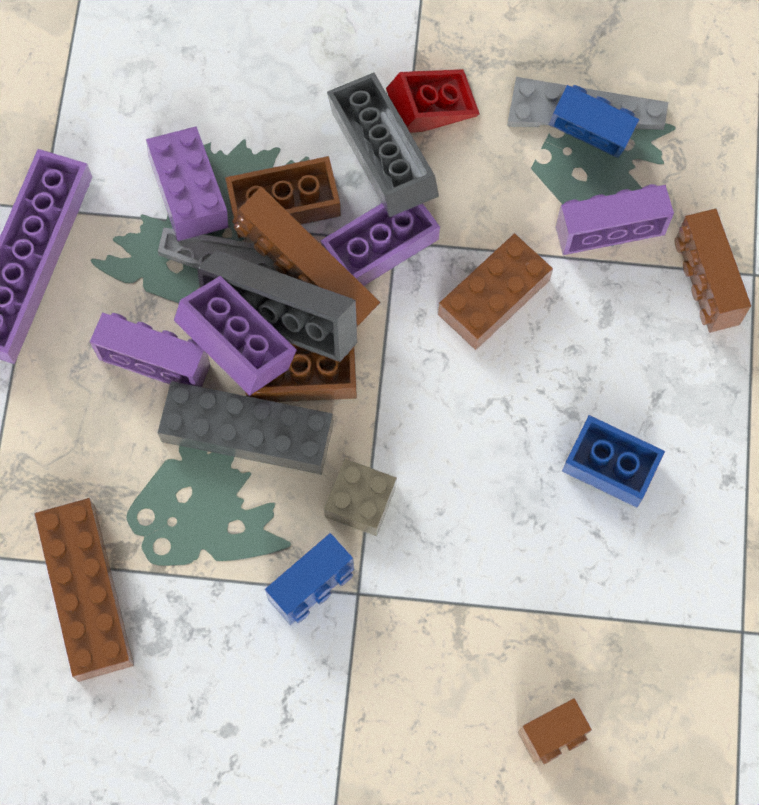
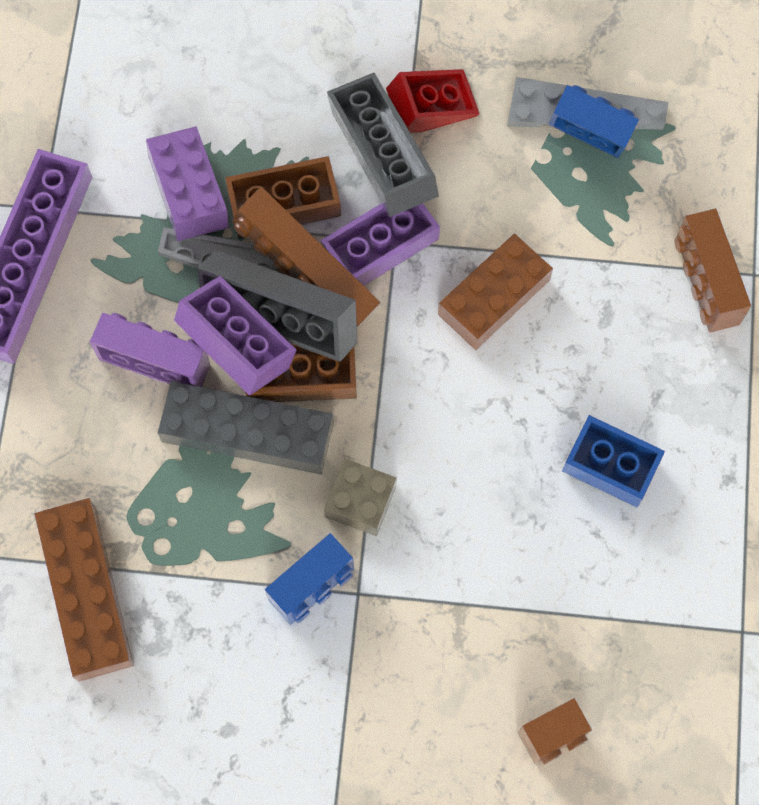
medium lavender brick [555,184,674,255] -> none

